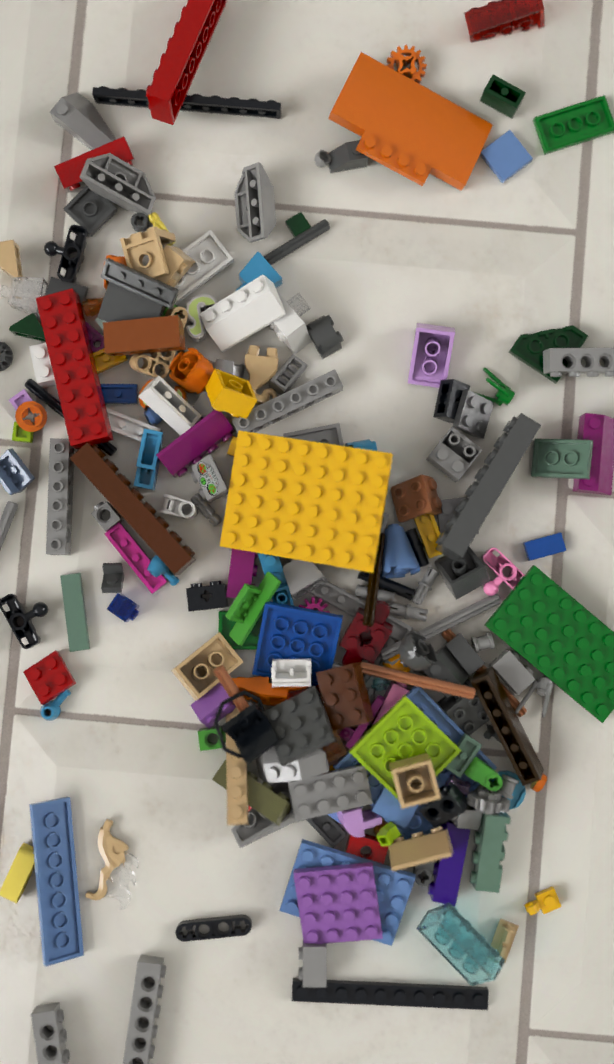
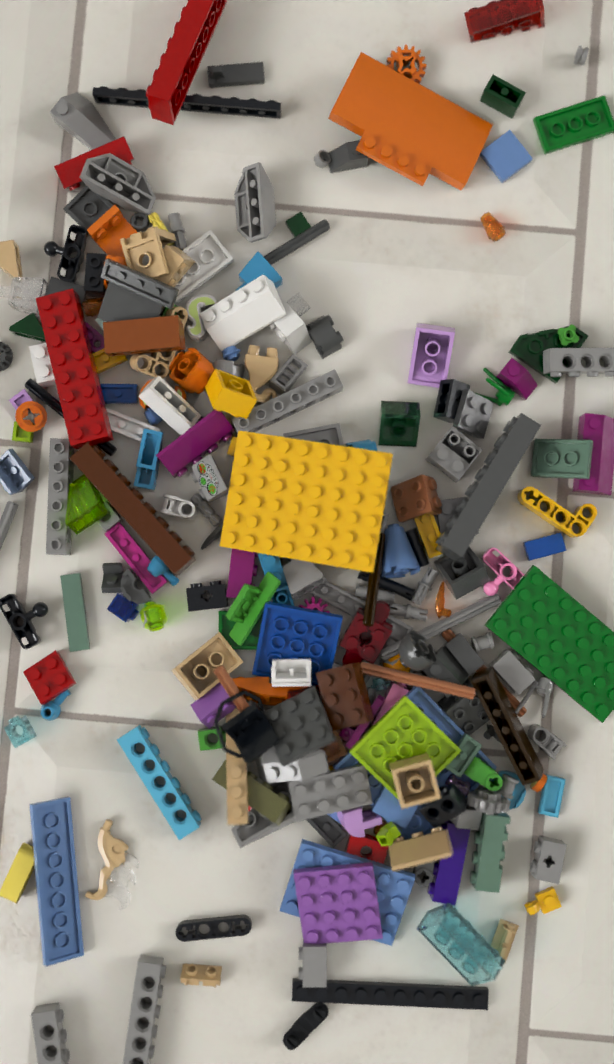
none -> clear light blue brick [4,716,37,748]
none -> clear neon green slope [65,474,109,534]
none -> black brick [84,253,107,298]
none -> orange bracket [87,205,138,257]
none -> medium azure brick [117,725,201,840]
none -> dark grey cylinder [120,568,153,604]
none -> clear neon green head [140,601,167,632]
none -> light grey axle [168,213,187,250]
none -> tan hinge [180,963,222,987]
none -> dark grey bar [201,523,223,550]
none -> dark grey hinge [207,62,265,88]
none -> medium blue plate [222,346,241,361]
none -> black piece [283,1002,329,1050]
none -> clear green slope [378,401,420,447]
none -> clear orange bar [435,582,452,618]
none -> clear orange cone [480,212,506,242]
none -> magenta slope [496,358,537,400]
none -> yellow beam [517,487,597,537]
none -> light grey piece [528,724,566,760]
none -> light grey brick [530,836,567,884]
none -> medium azure tile [538,774,566,818]
none -> bright green plate [557,325,579,346]
none -> light grey bush [574,46,589,66]

